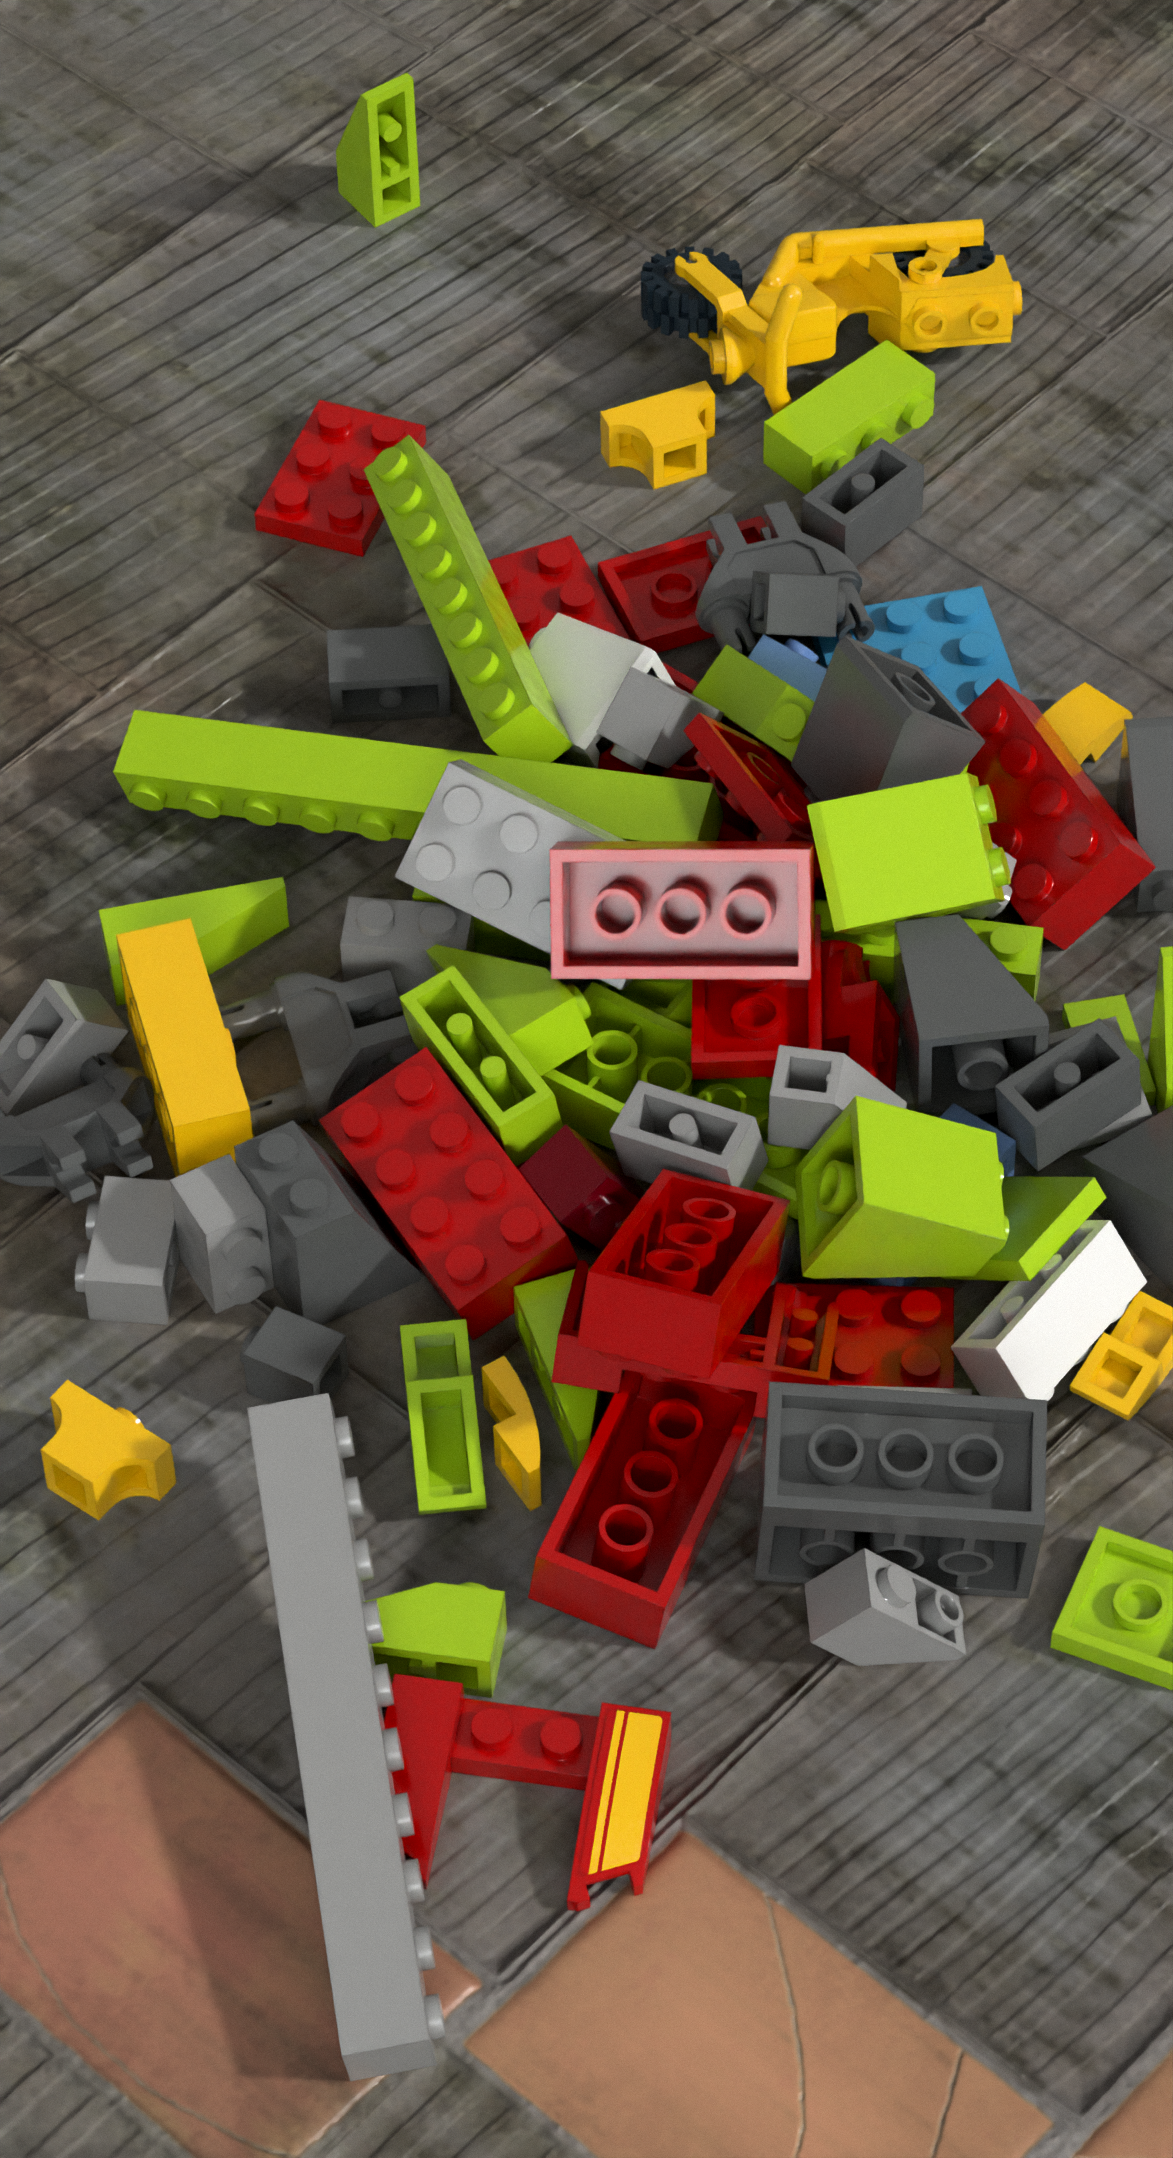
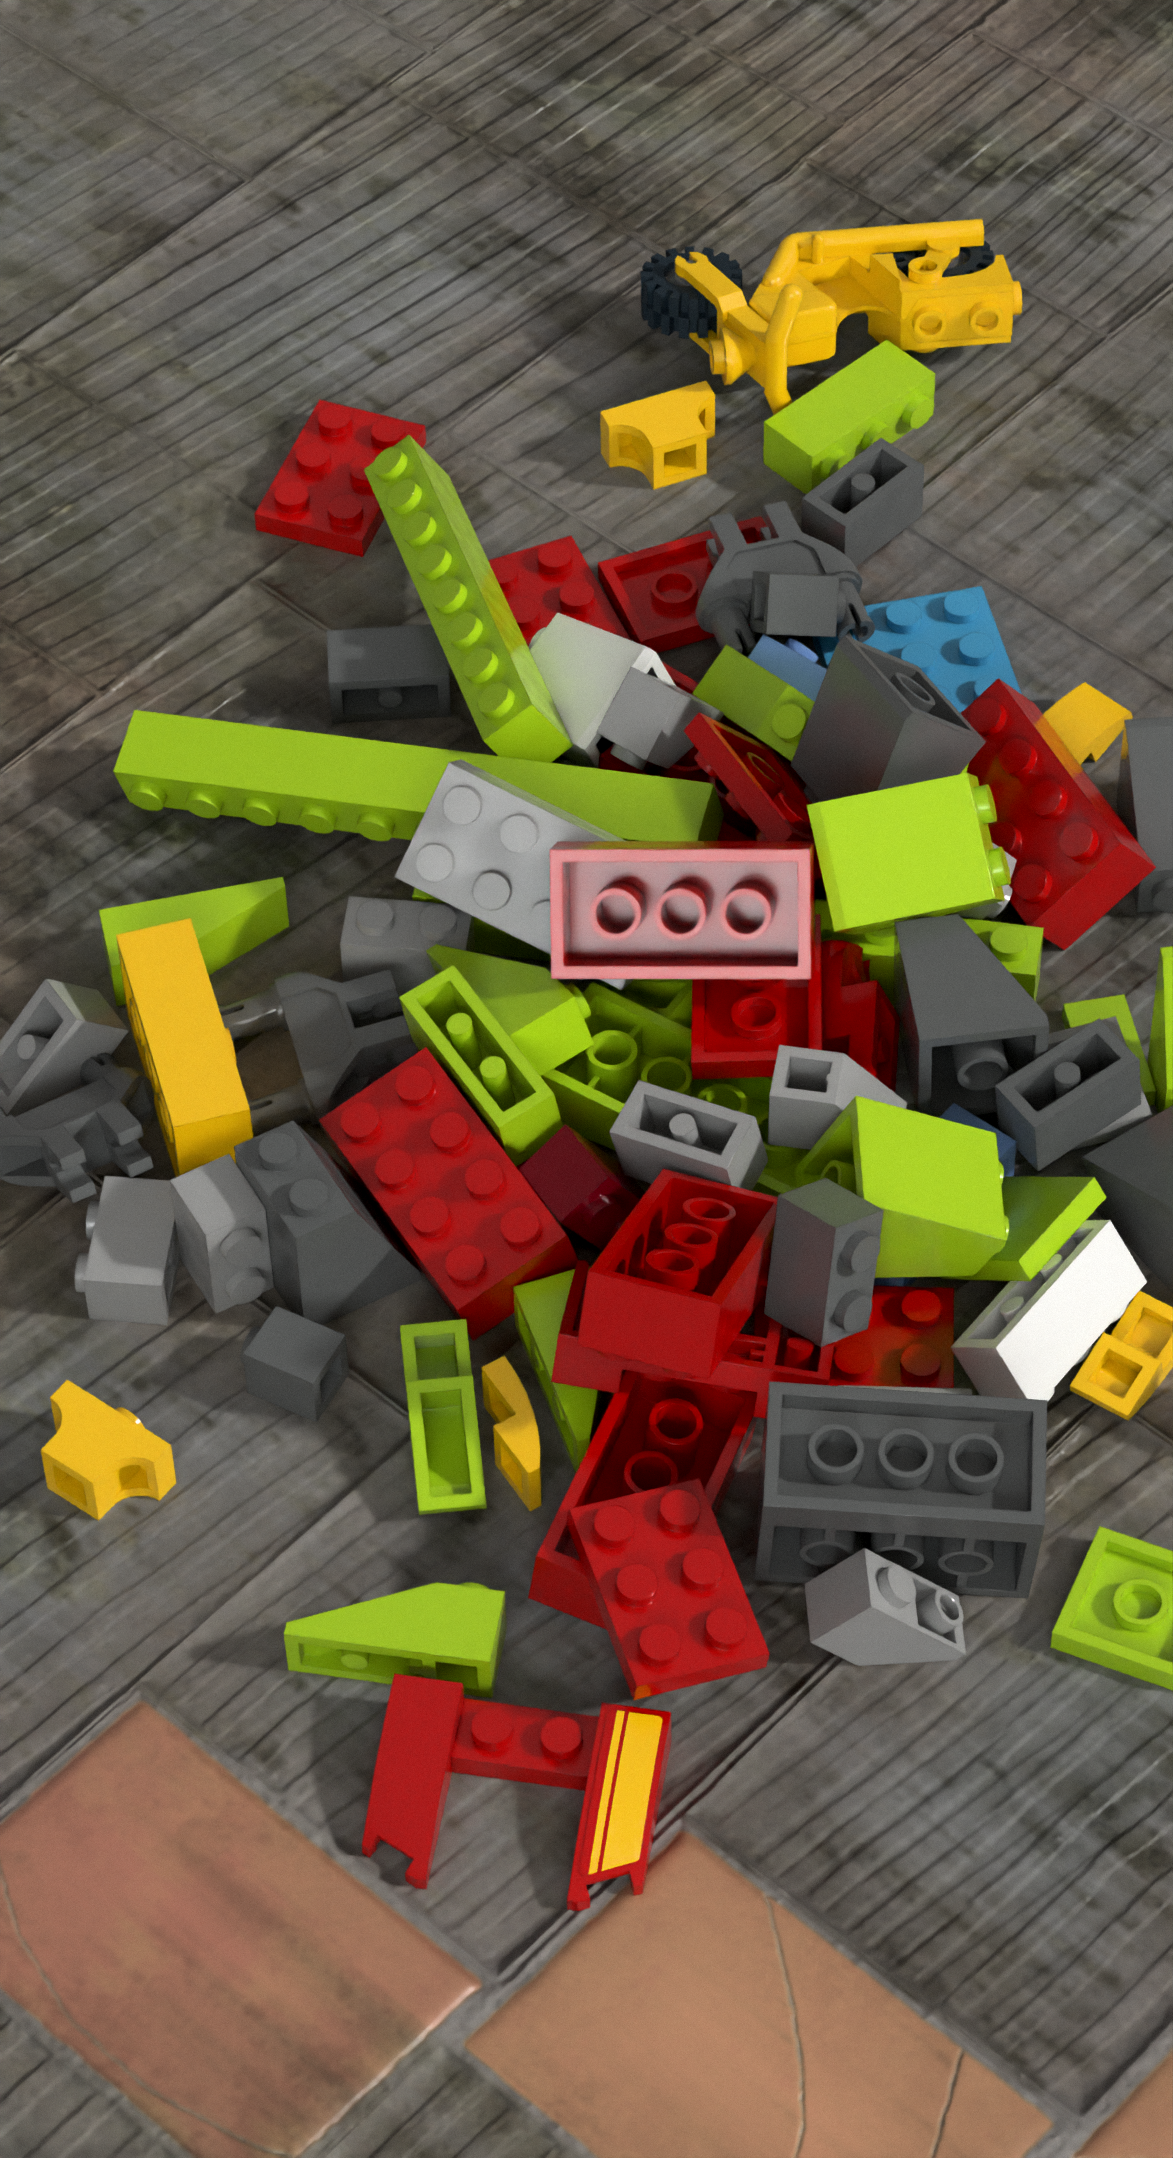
light grey brick [247,1393,446,2081] -> none
lime slope [336,73,420,228] -> none
none -> red plate [566,1478,770,1700]
none -> dark grey brick [764,1178,884,1347]

